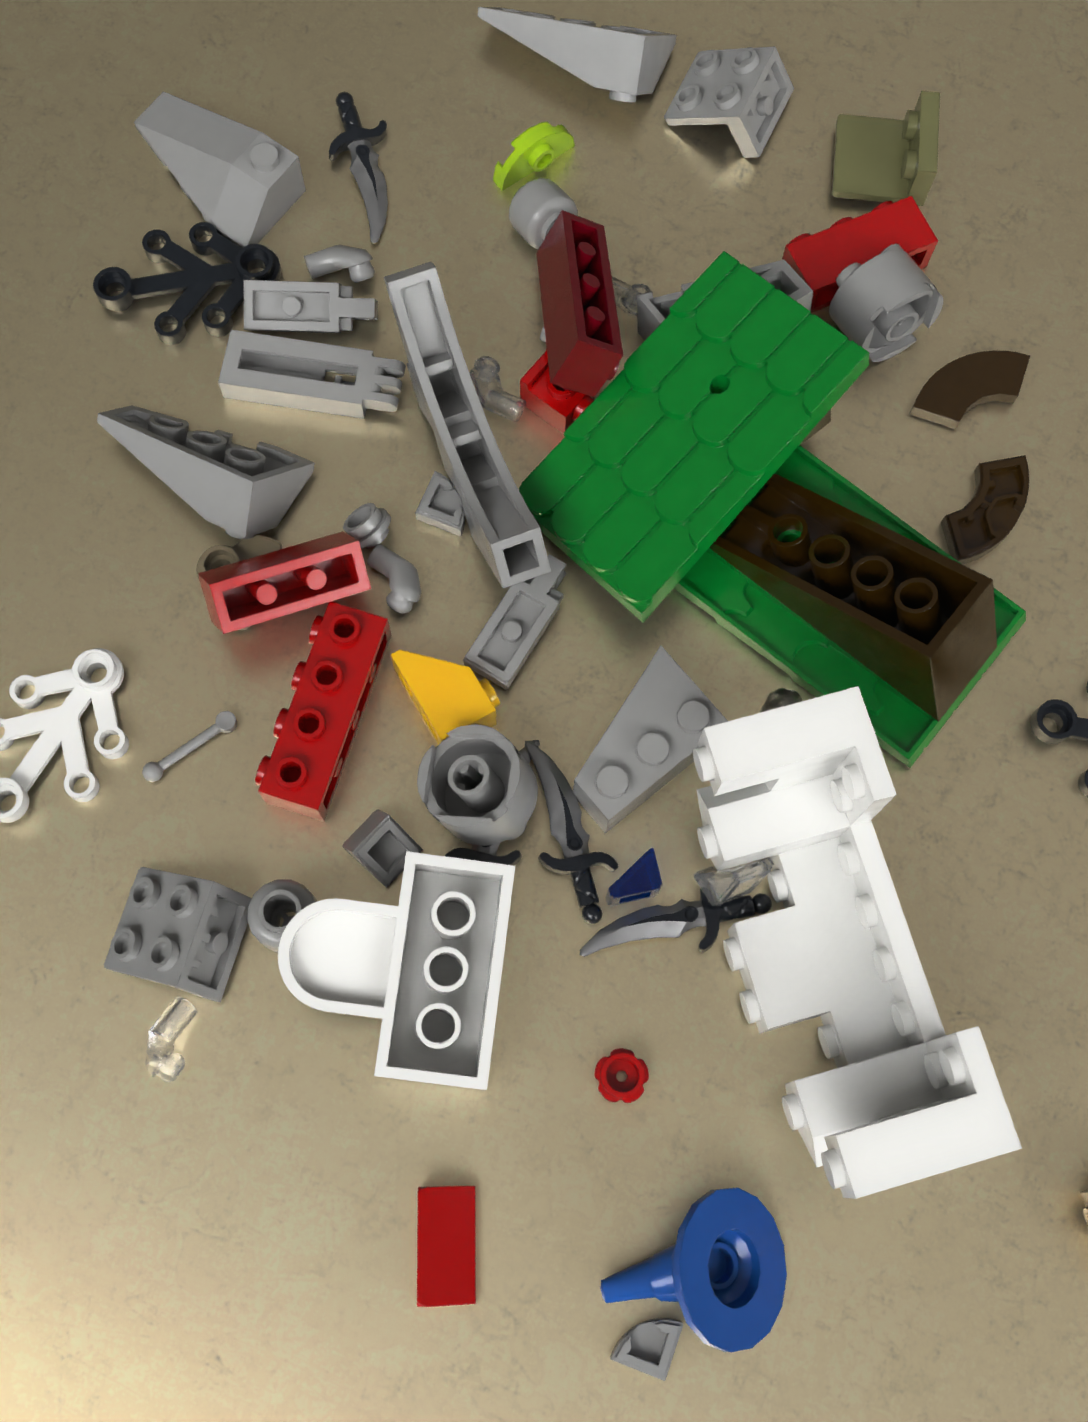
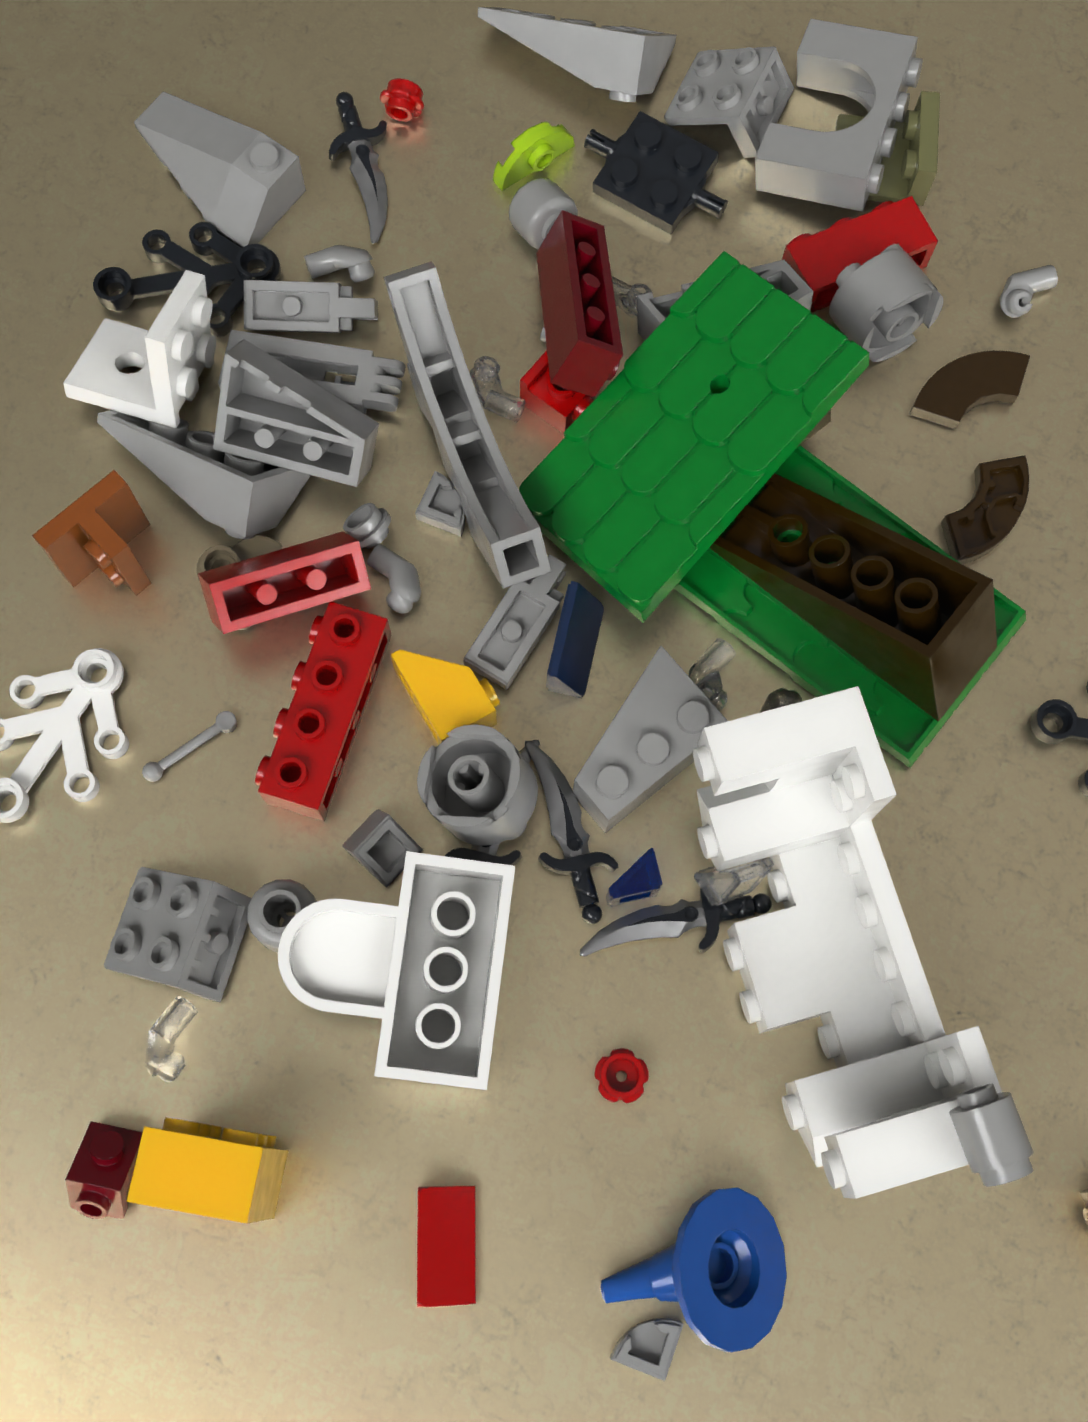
none -> dark orange bracket [32,470,151,596]
none -> white bracket [63,270,216,428]
none -> dark red bracket [65,1121,143,1219]
none -> yellow brick [126,1117,289,1224]
none -> light grey wedge [213,339,379,487]
none -> red plate [380,78,424,122]
none -> dark blue slope [546,581,604,698]
none -> black plate [584,111,728,234]
none -> clear arm [688,638,736,711]
none -> light grey arch [755,19,923,212]
none -> light grey brick [949,1084,1034,1187]
none -> light grey arm [999,265,1058,318]

